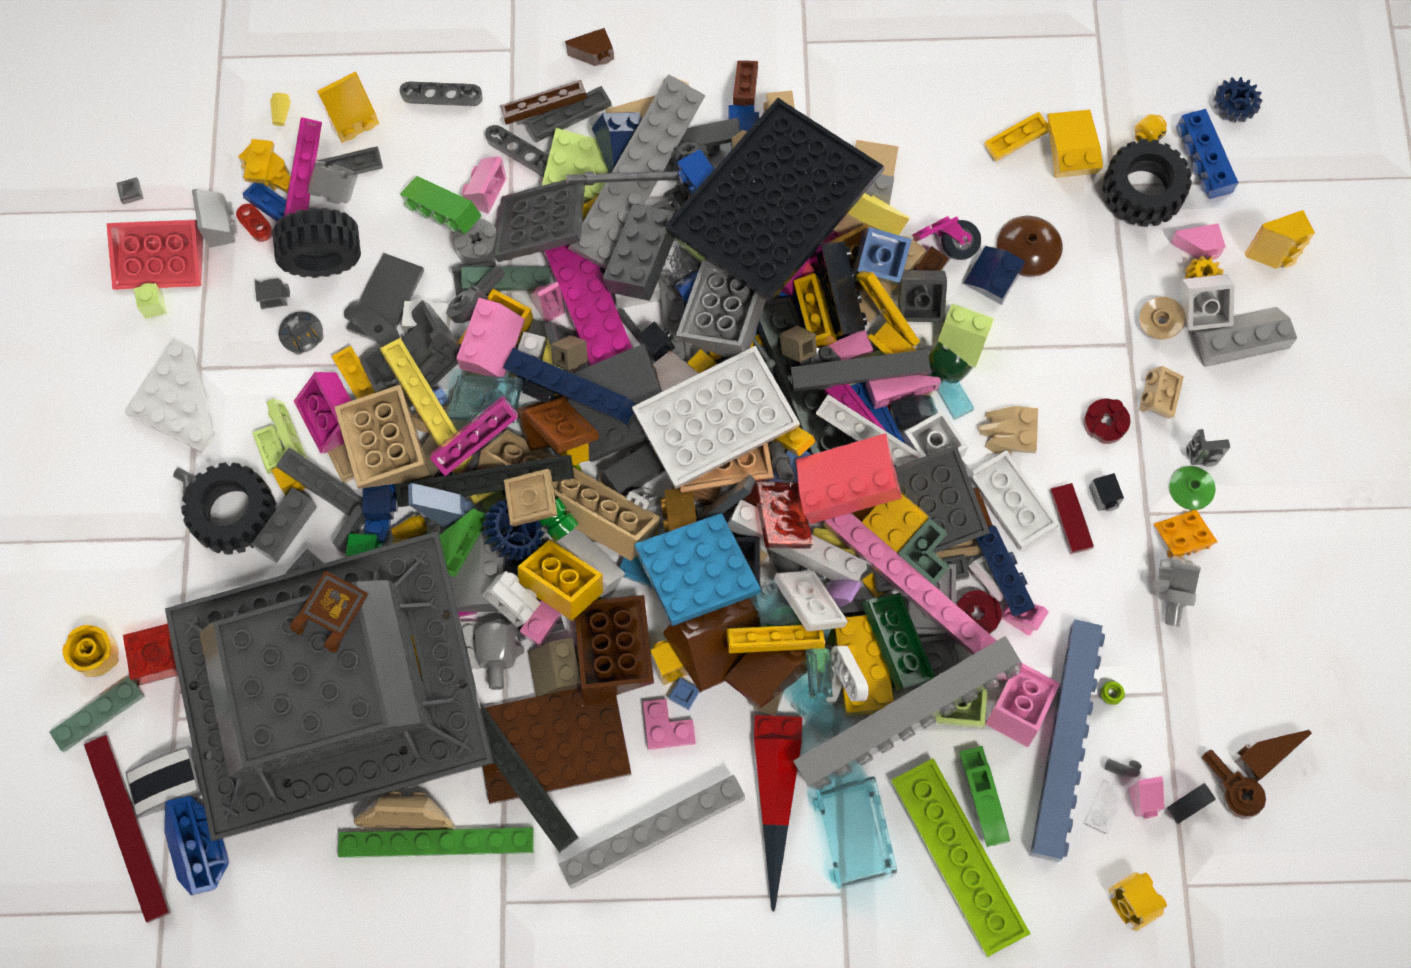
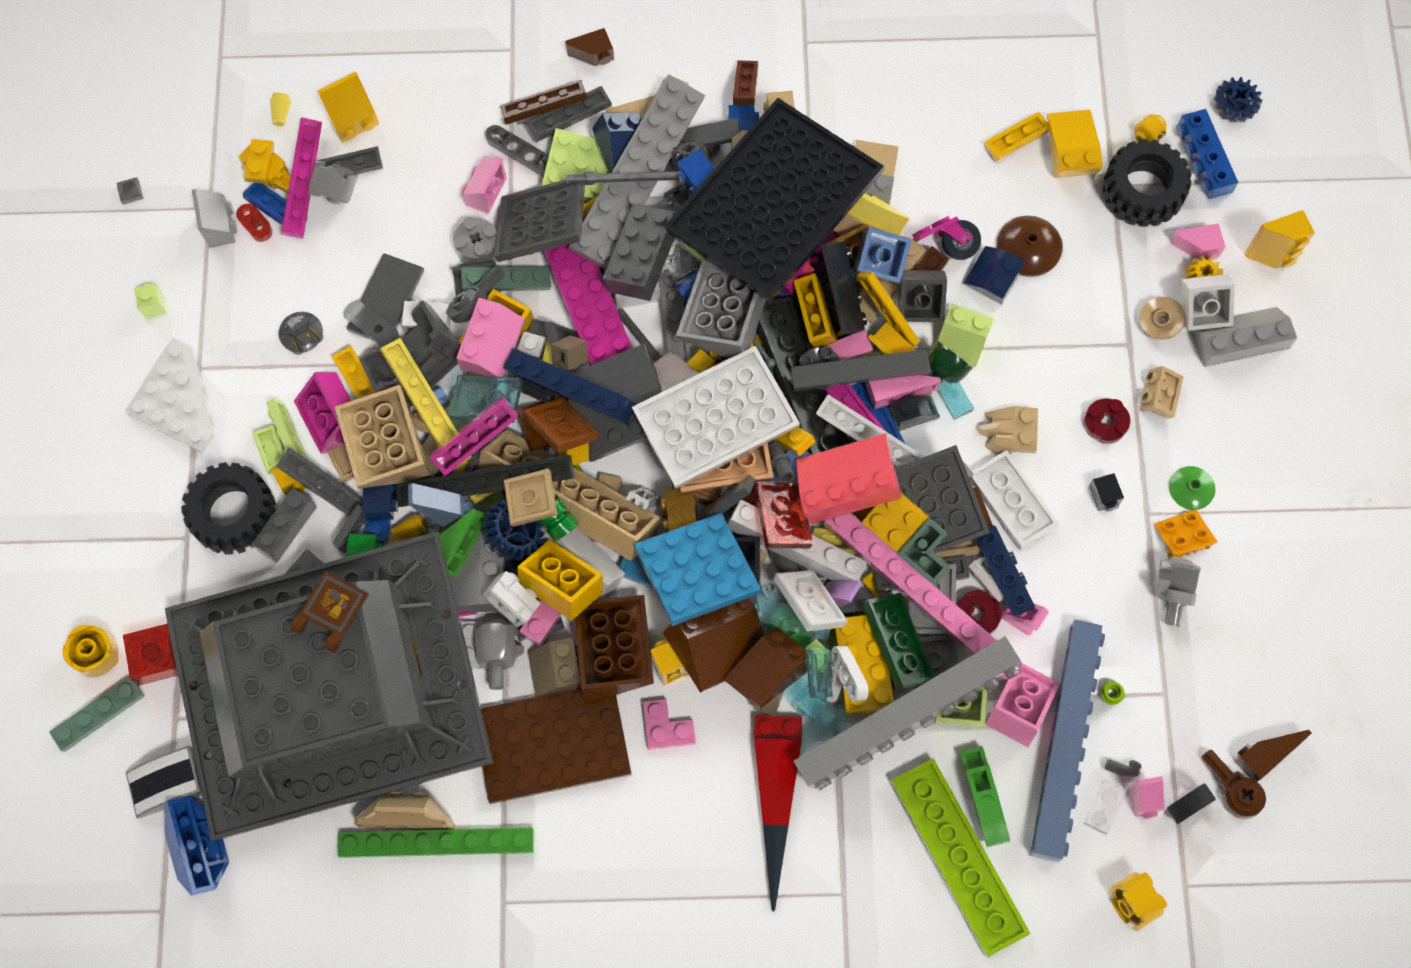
dark red tile [83,735,171,923] -> none
coral slope [106,219,203,290] -> none
dark grey arm [173,467,197,494] -> none
dark grey window [255,278,290,309] -> none
black tyre [272,208,361,278] -> none
dark grey beam [399,81,483,106] -> none
bright green brick [400,176,482,235] -> none
pearl dark grey plate [460,683,579,853] -> none
bright pink slope [531,282,565,322] -> none
light grey brick [559,774,745,889] -> none
dark grey brick [601,440,666,496] -> none
black brick [637,321,676,361] -> none
medium blue tile [668,678,700,711] -> none
yellow tile [726,625,825,653] -> none
dark tan brick [780,326,817,362] -> none
clear light blue windscreen [812,776,897,890] -> none
white brick [903,410,968,458] -> none
dark red tile [1049,483,1094,554] -> none
dark grey bracket [1186,429,1231,467] -> none

